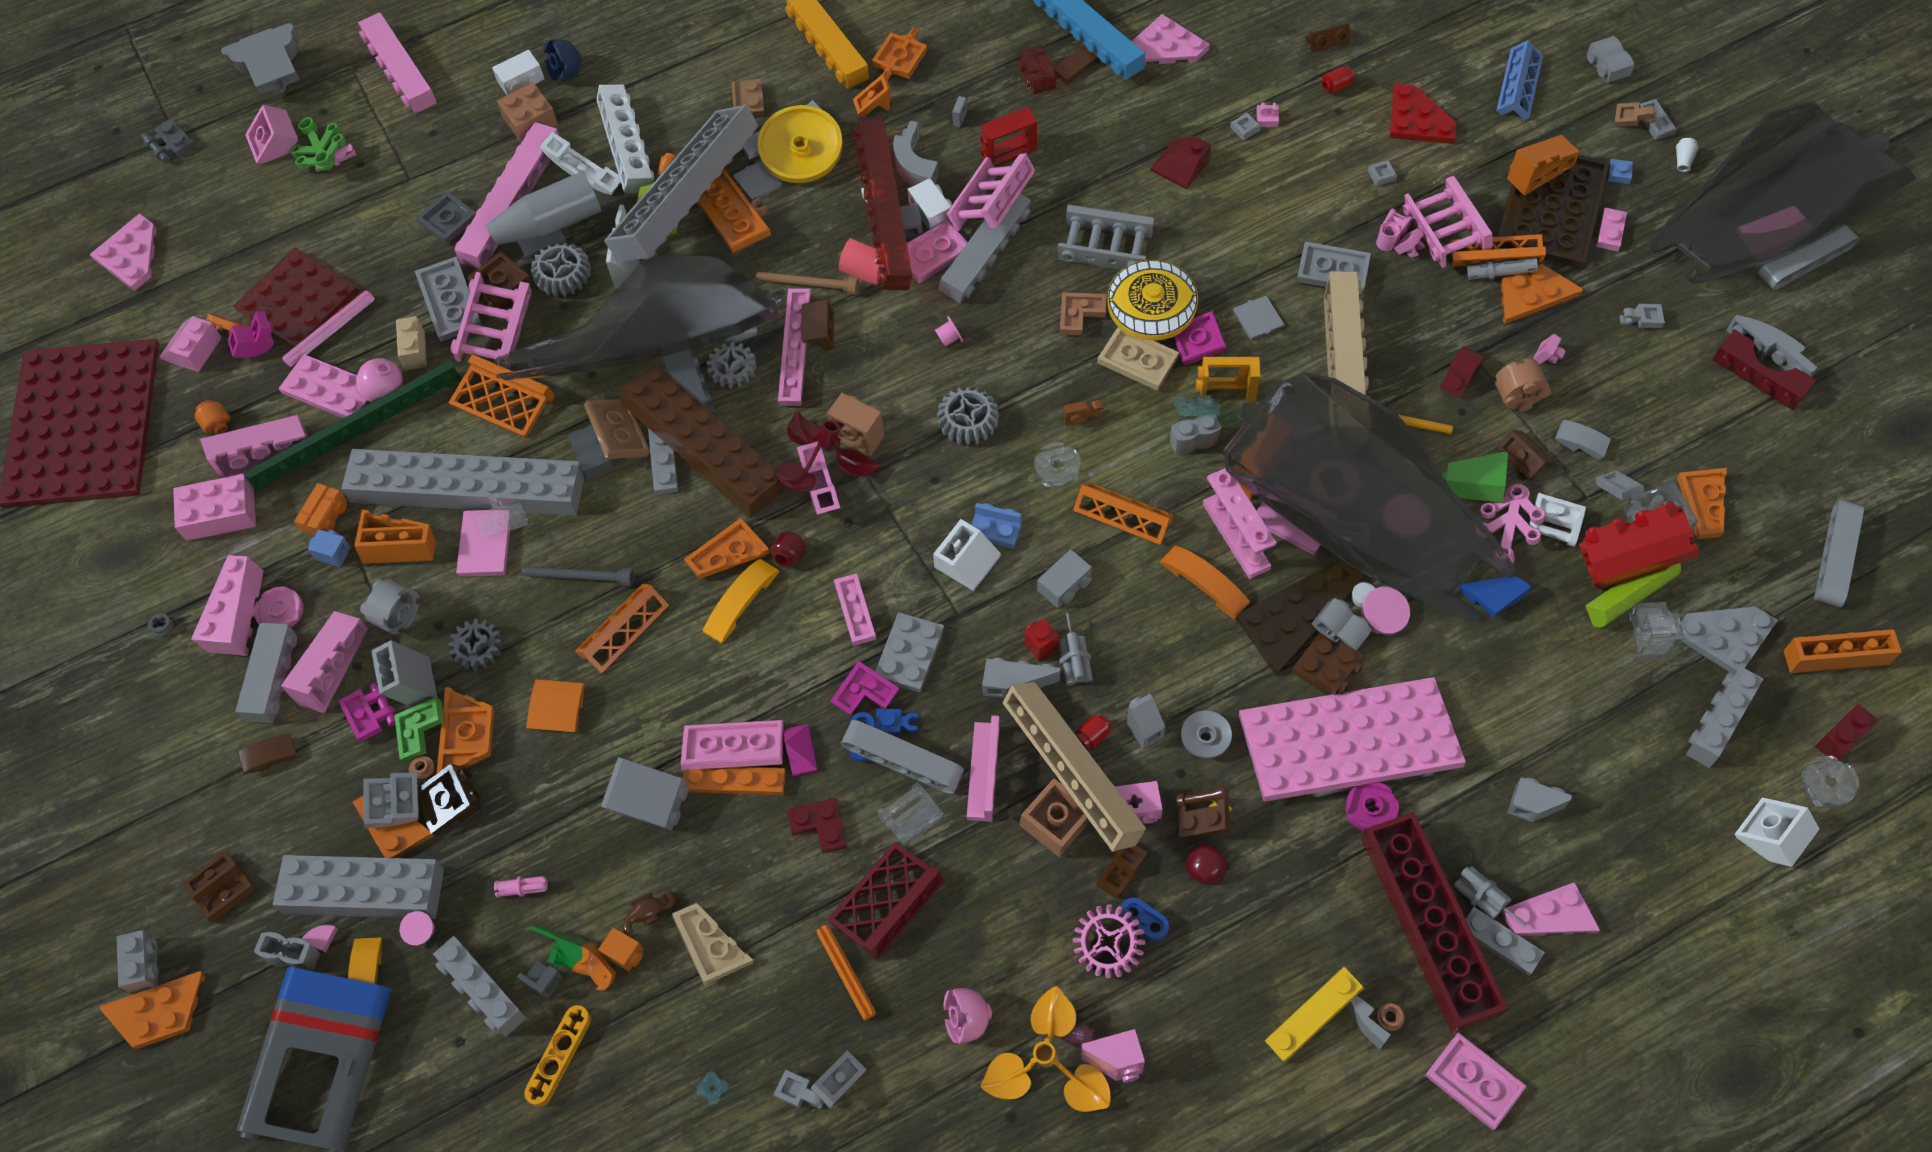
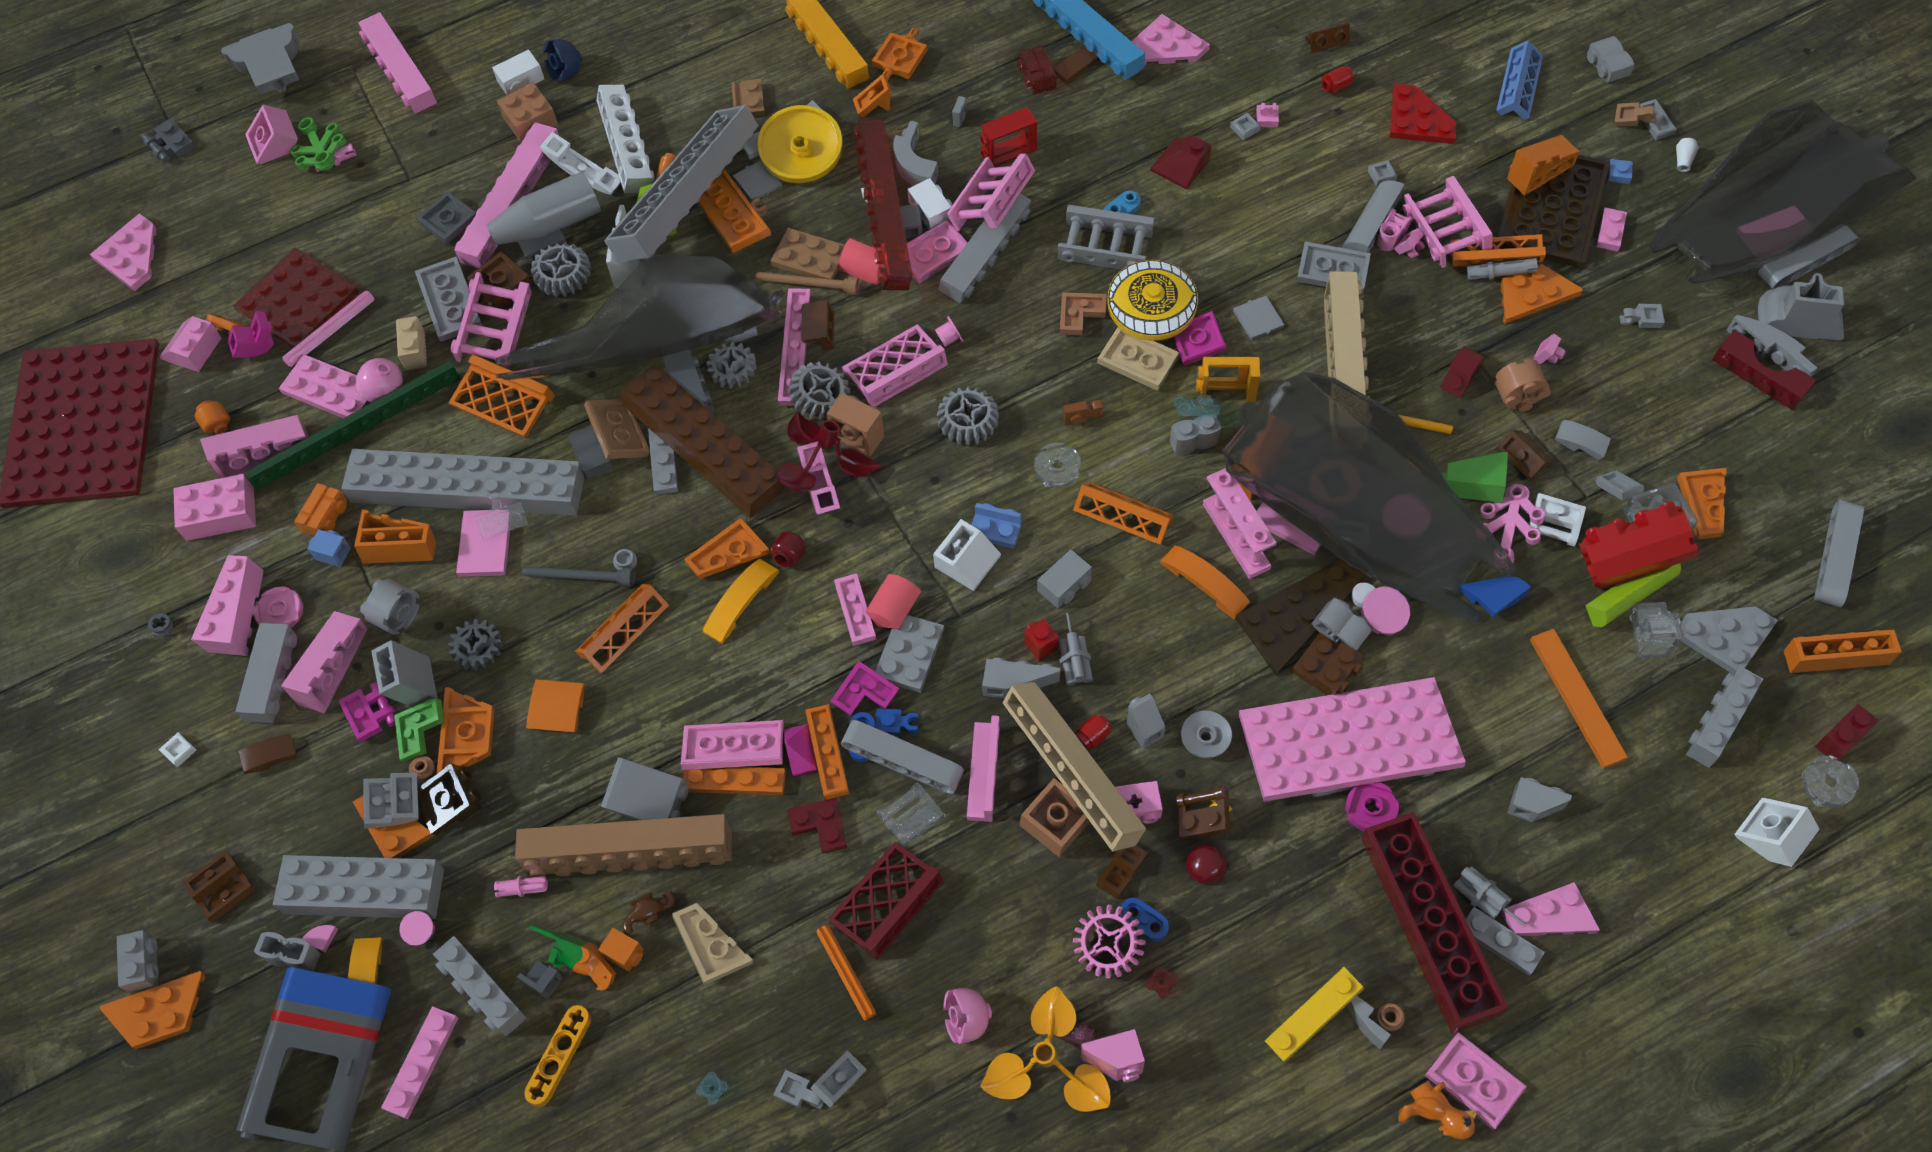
none -> white tile [159,732,196,768]
none -> bright pink plate [381,1006,458,1120]
none -> medium nougat brick [515,814,732,877]
none -> light grey plate [613,549,637,570]
none -> medium nougat plate [770,228,845,279]
none -> light grey gear [788,361,850,421]
none -> orange tile [805,704,849,800]
none -> bright pink fence [842,324,948,406]
none -> coral brick [865,574,921,629]
none -> dark azure plate [1104,191,1141,214]
none -> clear red plate [1146,966,1178,999]
none -> light grey brick [1342,180,1404,253]
none -> orange animal [1398,1081,1476,1140]
none -> orange tile [1530,629,1628,769]
none -> light grey piece [1758,273,1844,340]

